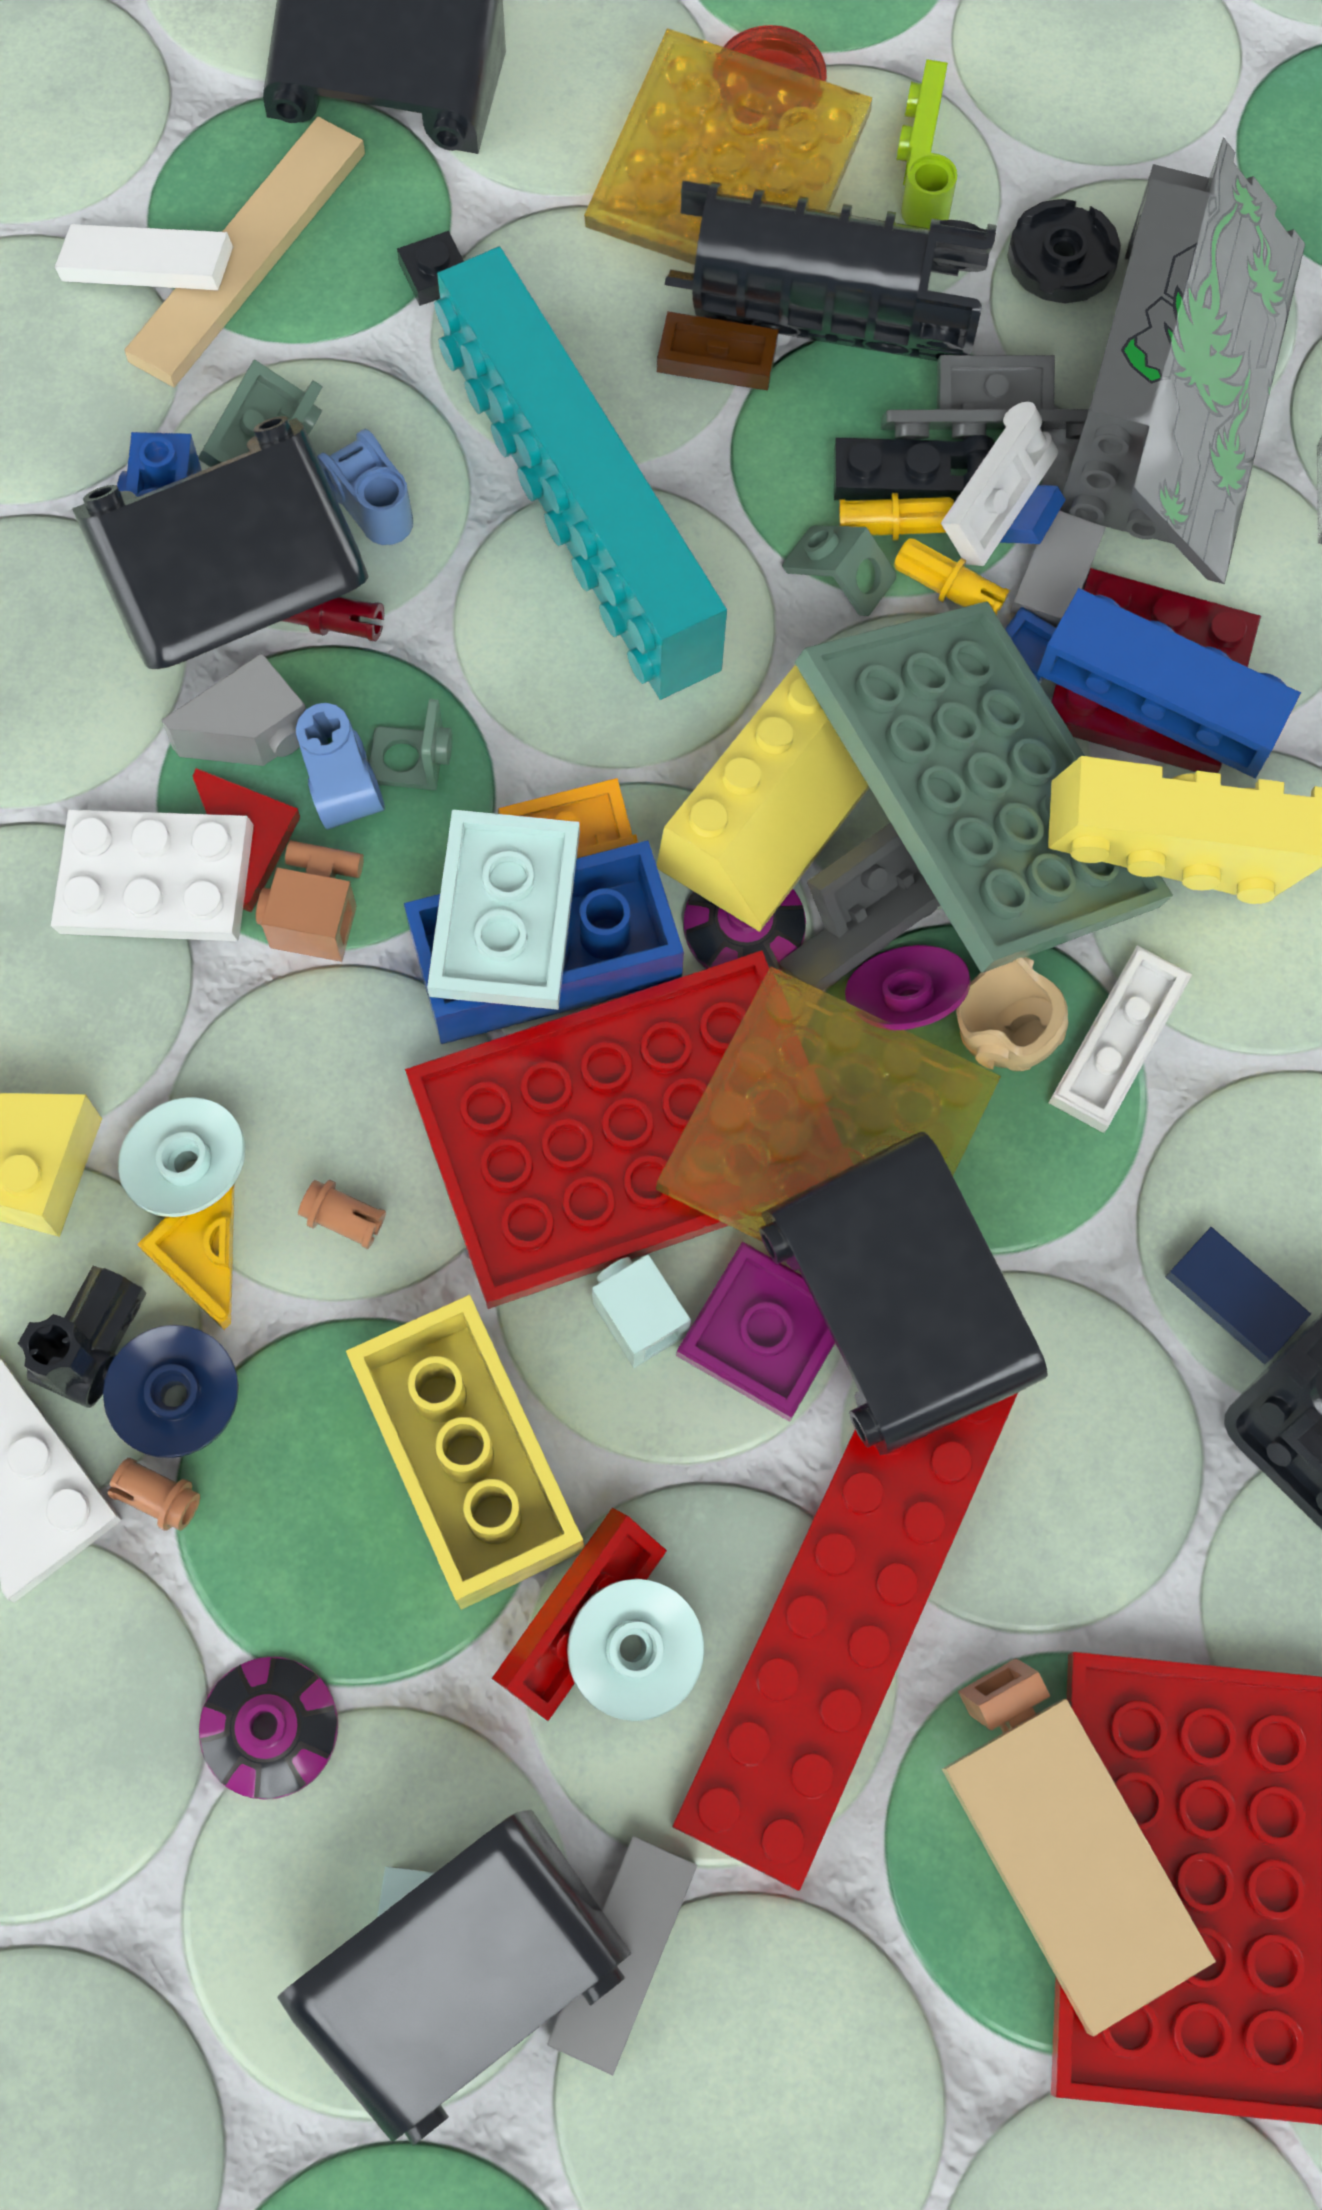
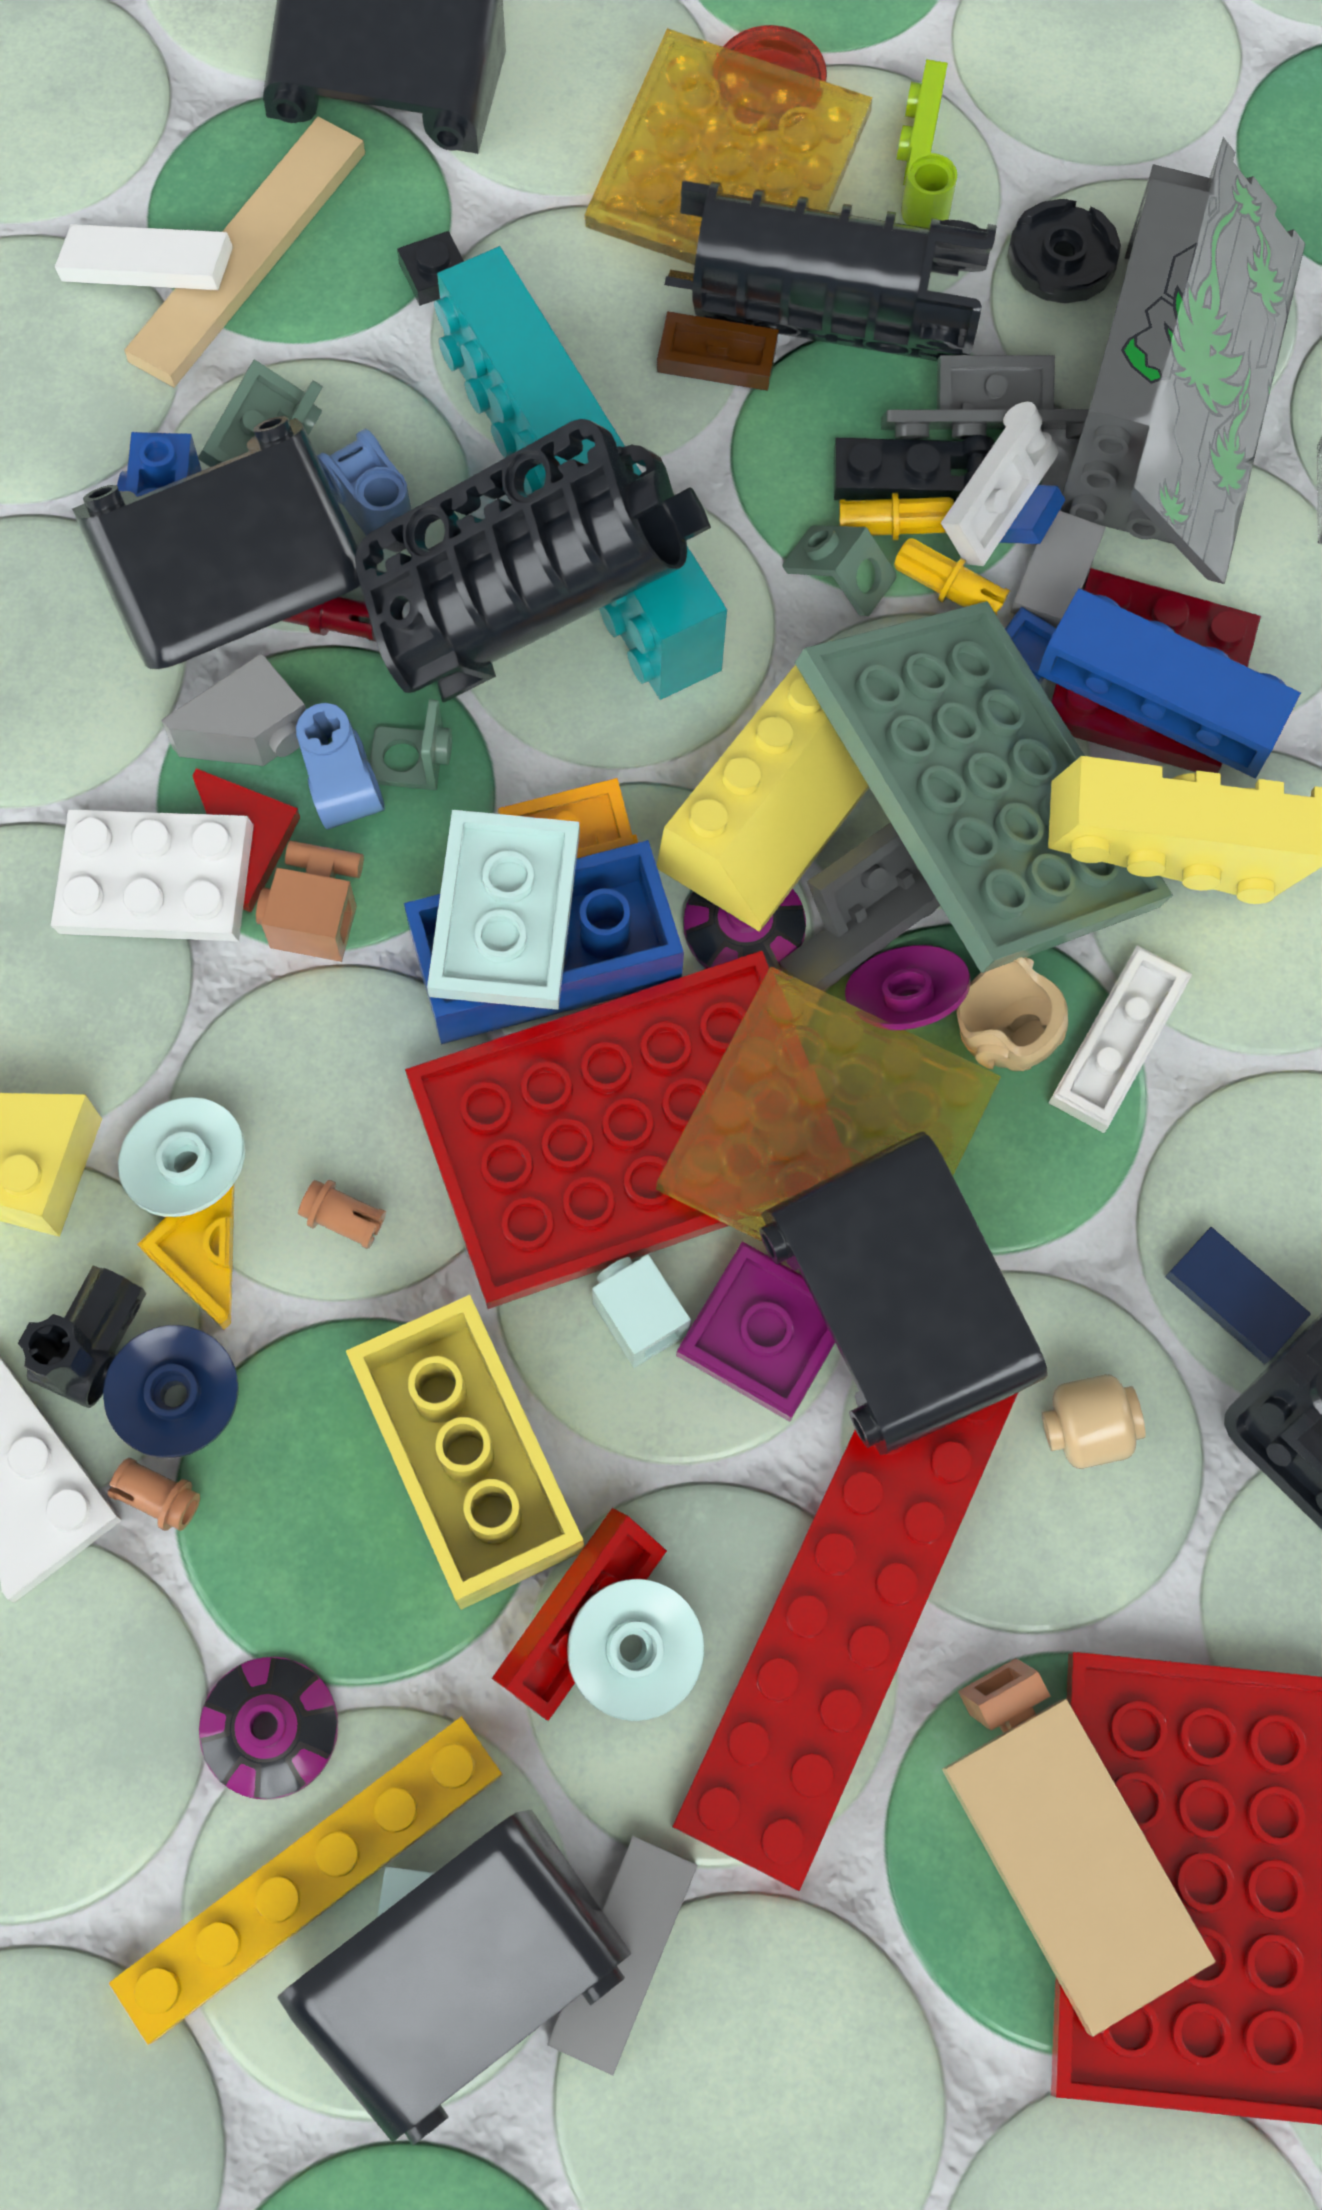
none -> yellow plate [109,1716,503,2045]
none -> black piece [355,419,711,703]
none -> tan head [1042,1374,1146,1469]

